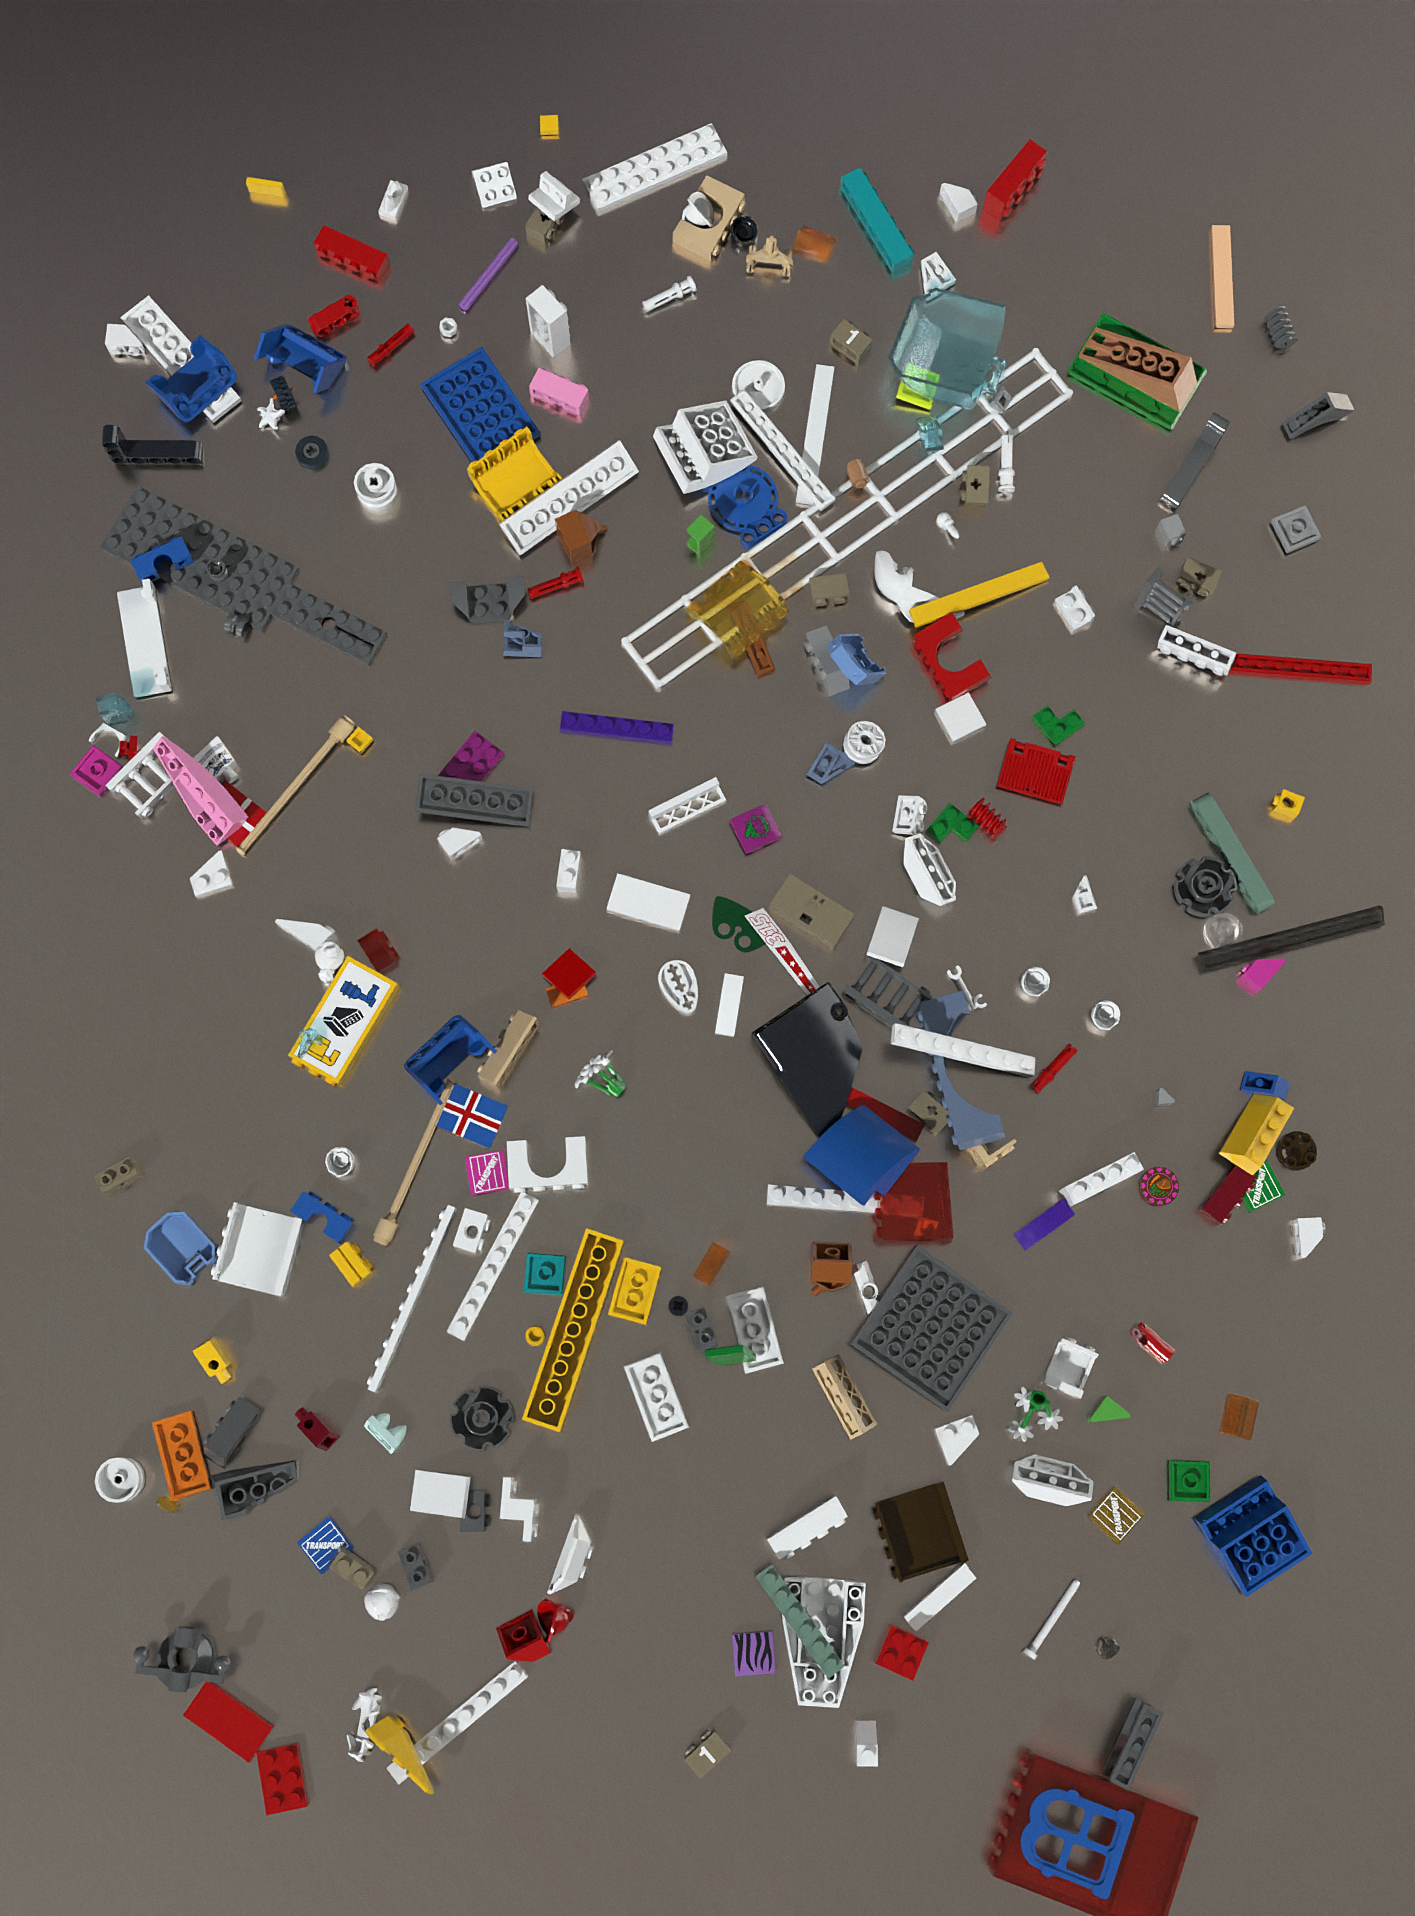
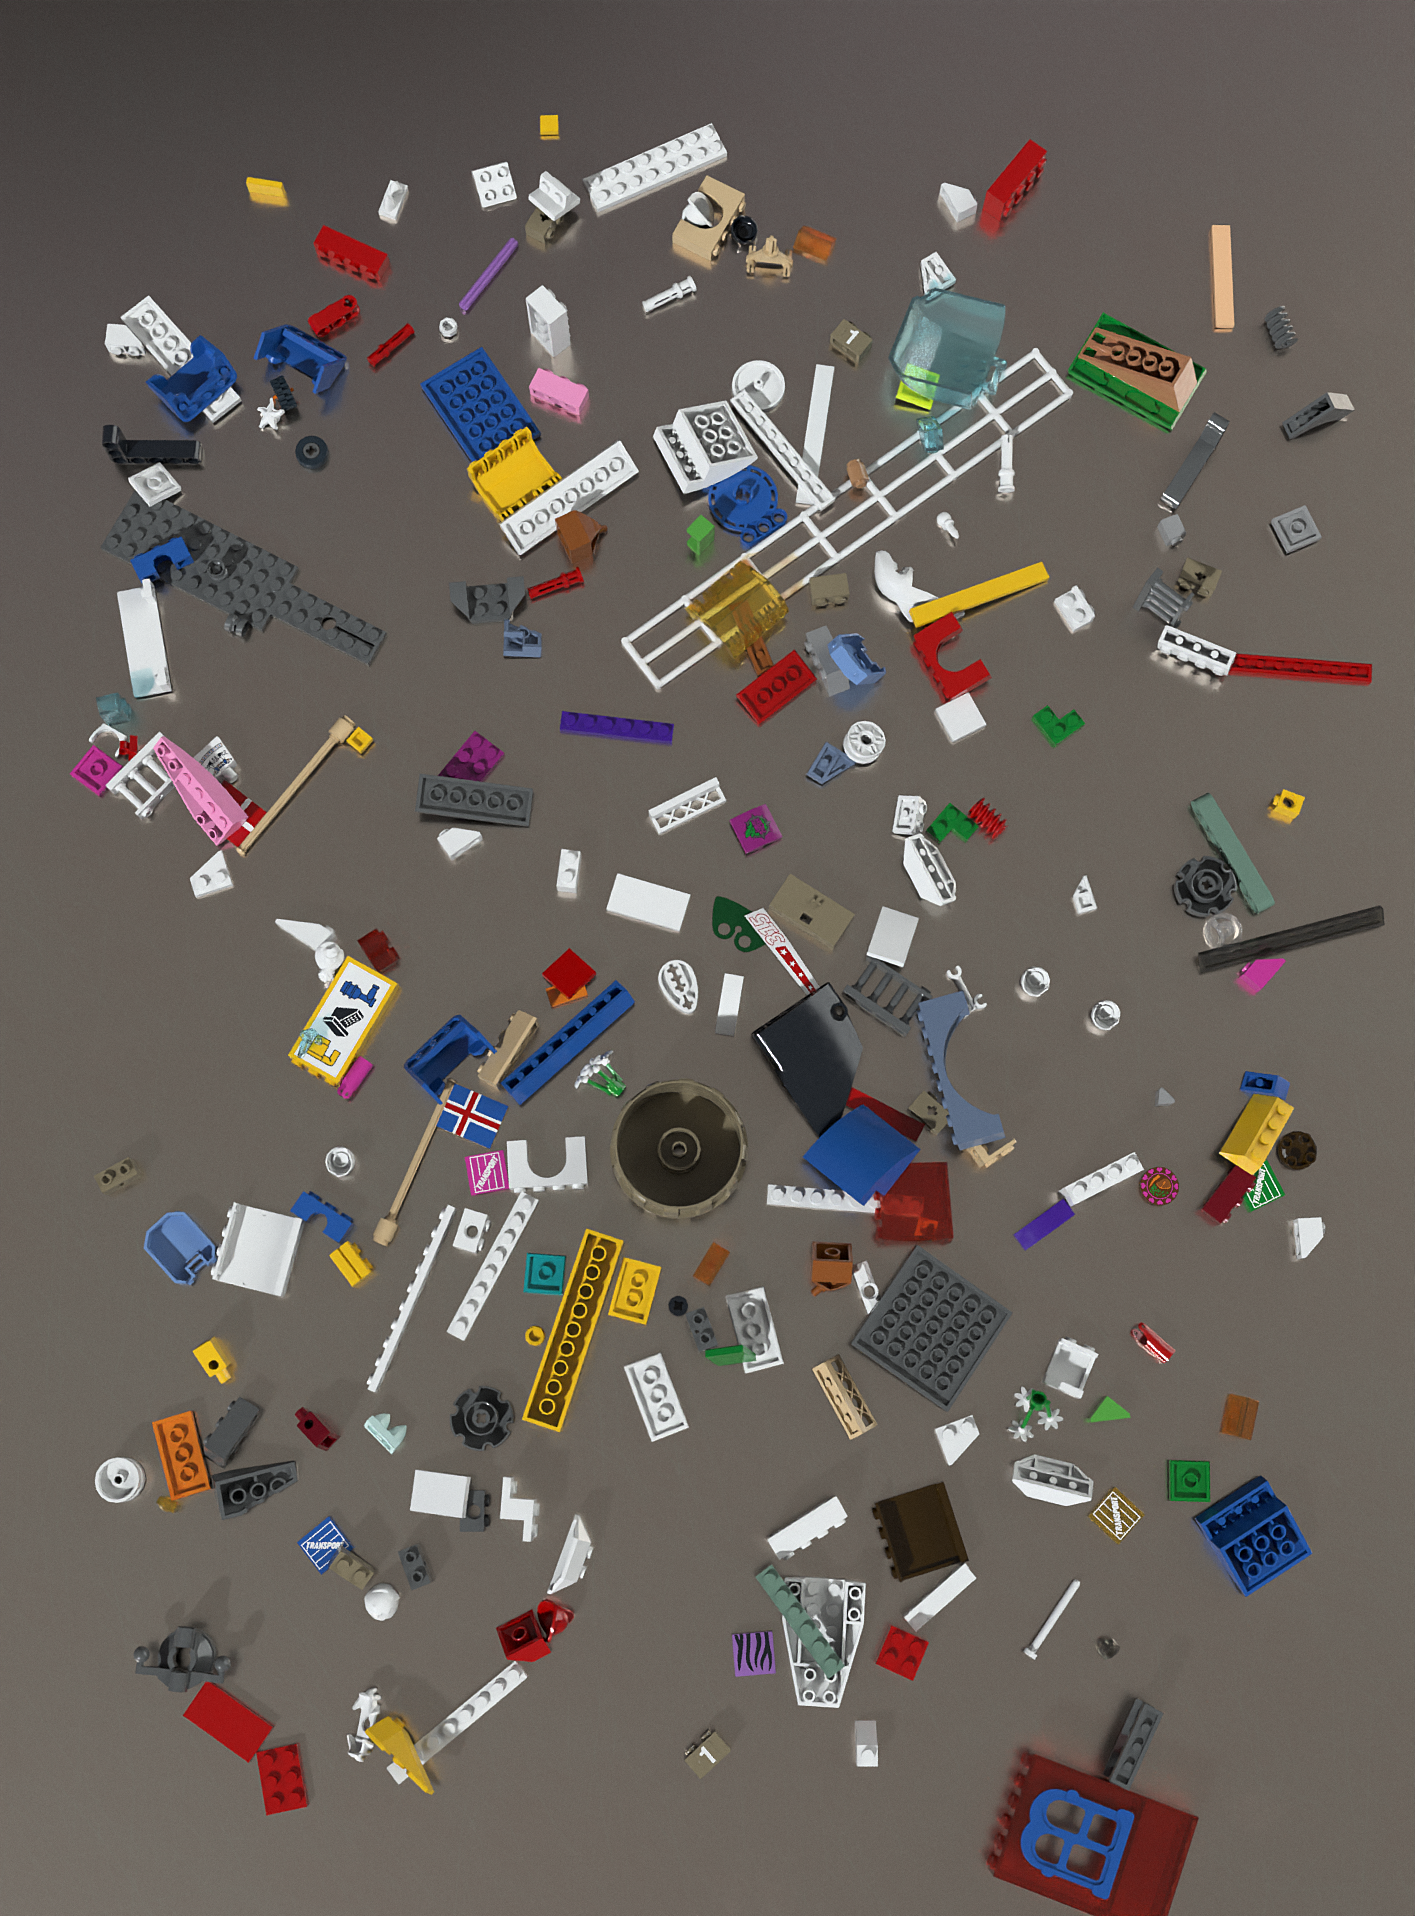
white wheel [354,463,398,511] -> none
teal brick [840,167,914,273] -> none
white plate [891,1023,1035,1078] -> none
dark tan brick [961,465,990,506] -> none
light grey slope [989,387,1012,413] -> none
red window [997,738,1076,805] -> none
red pin [1030,1043,1078,1093] -> none
none -> white tile [128,462,181,507]
none -> dark pink piece [337,1056,374,1099]
none -> blue brick [501,980,635,1105]
none -> dark tan wheel [610,1078,748,1219]
none -> red tile [736,649,817,725]

